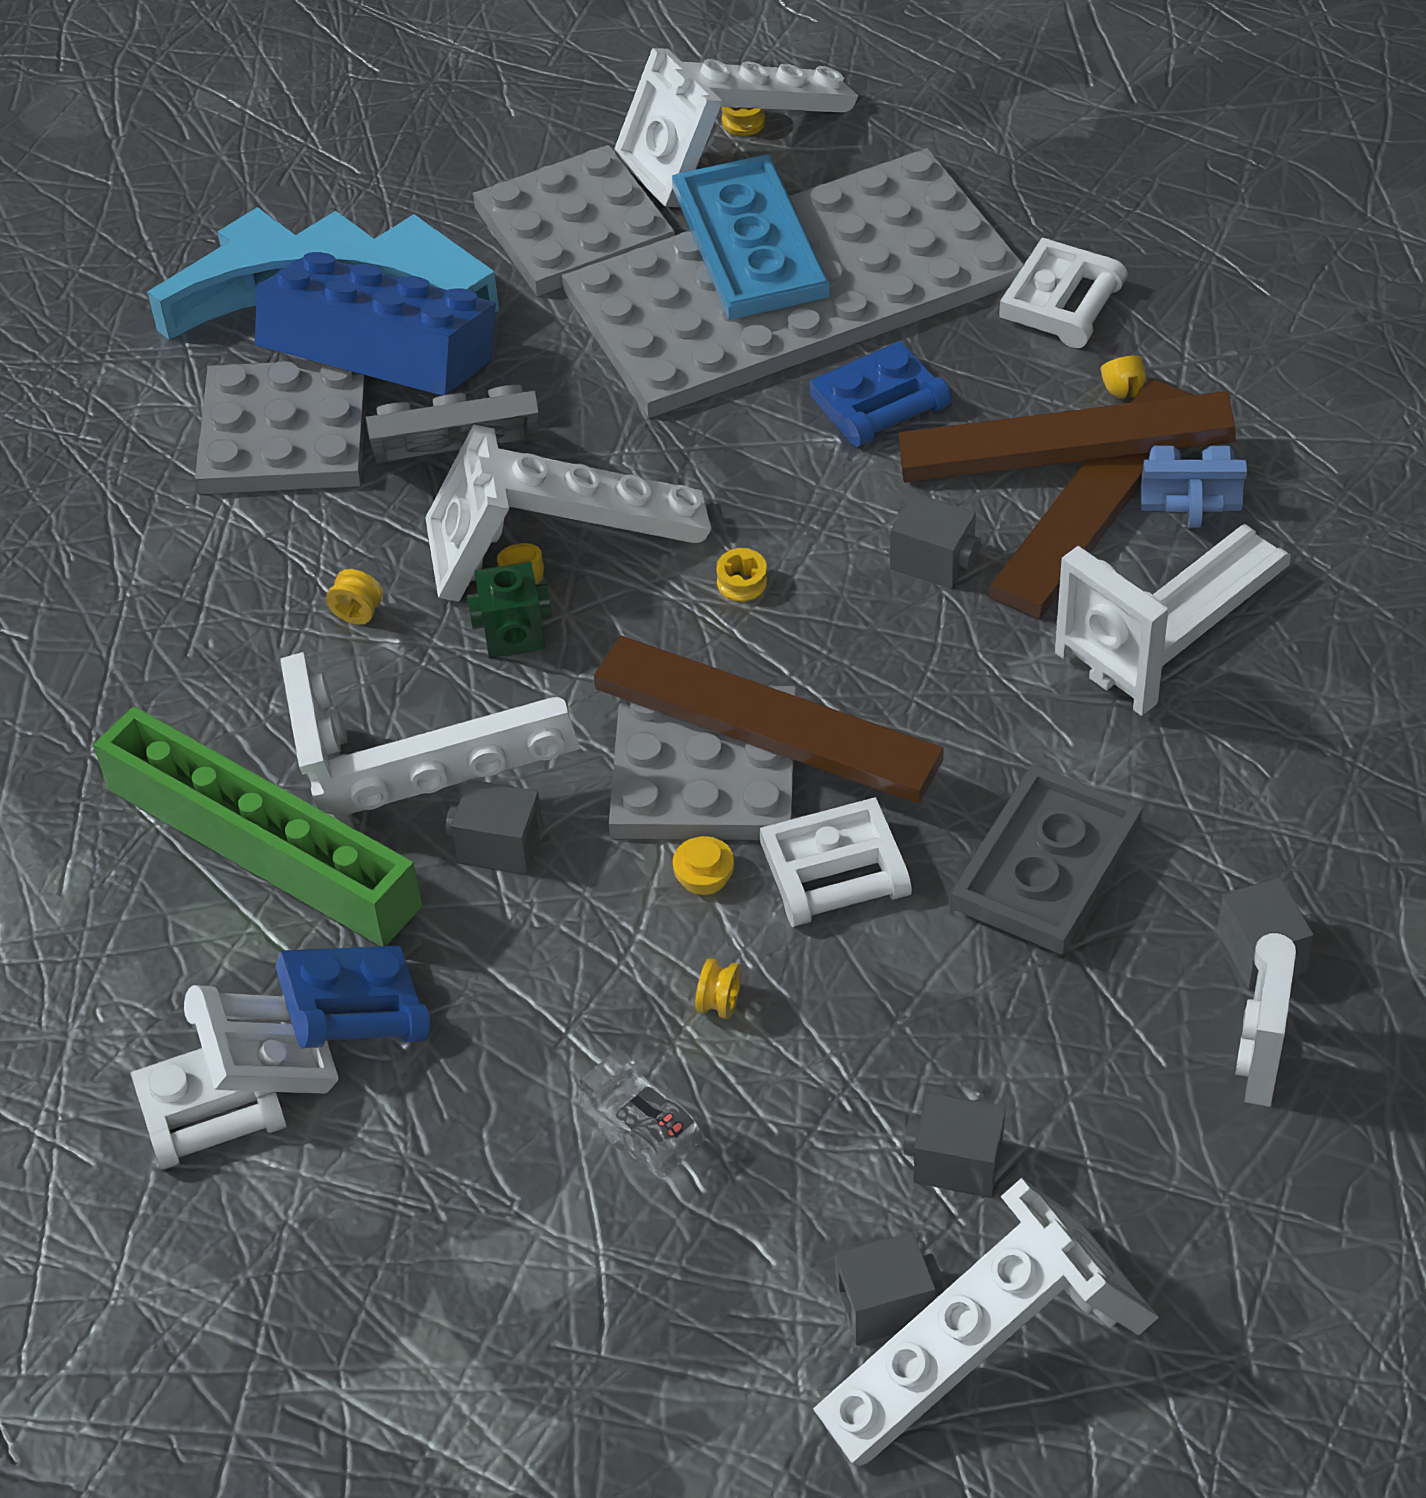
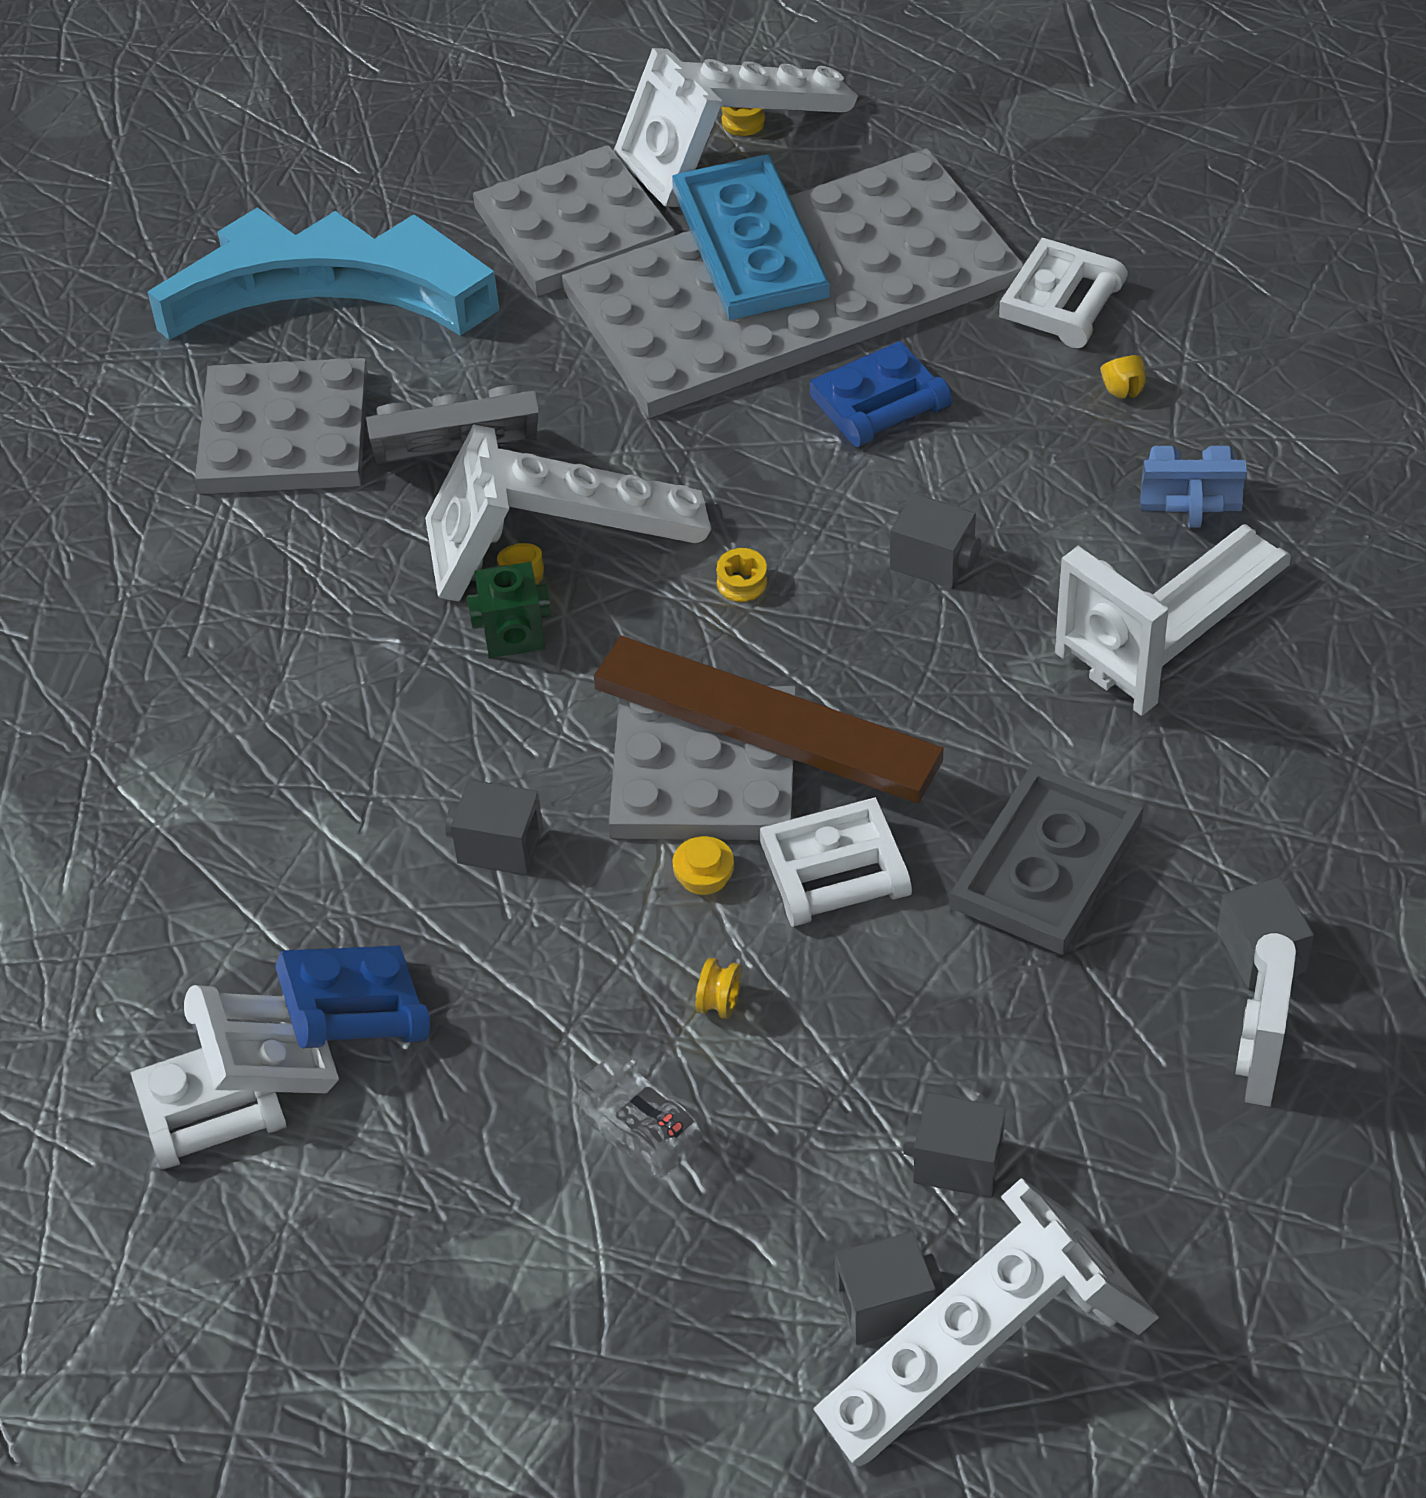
bright green brick [93,706,422,946] -> none
blue brick [255,252,496,396] -> none
white bracket [280,652,580,828] -> none
yellow bush [325,569,384,625] -> none
reddish brown tile [899,391,1236,483] -> none
reddish brown tile [990,378,1193,619] -> none

